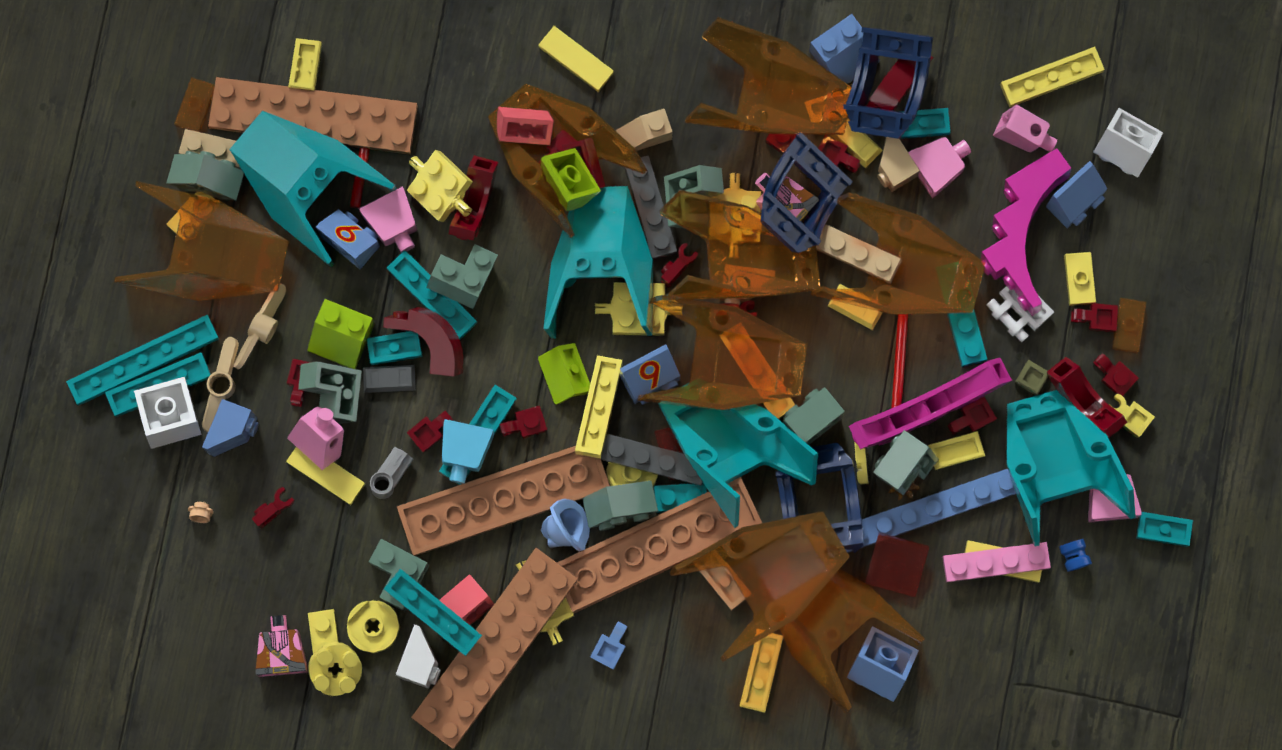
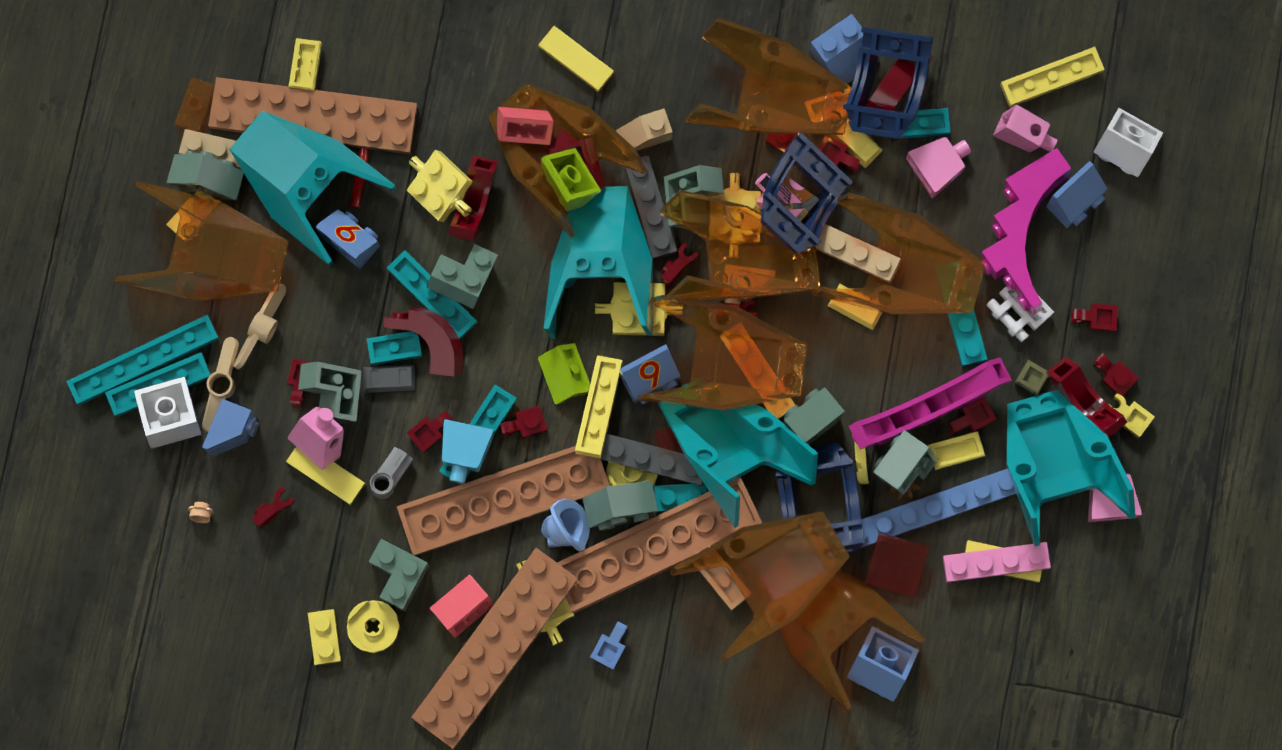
torso [256,615,309,677] -> none
lime slope [307,299,375,369] -> none
light yellow plate [308,642,362,696] -> none
bright pink torso [359,186,417,253] -> none
teal plate [384,569,482,656] -> none
white slope [396,625,441,689] -> none
light yellow tile [739,630,783,713] -> none
tan slope [878,137,920,192] -> none
red bar [891,312,908,409] -> none
blue wheel [1059,539,1092,572] -> none
light yellow plate [1064,252,1096,306] -> none
clear orange plate [1112,298,1146,353] -> none
teal plate [1136,512,1193,547] -> none

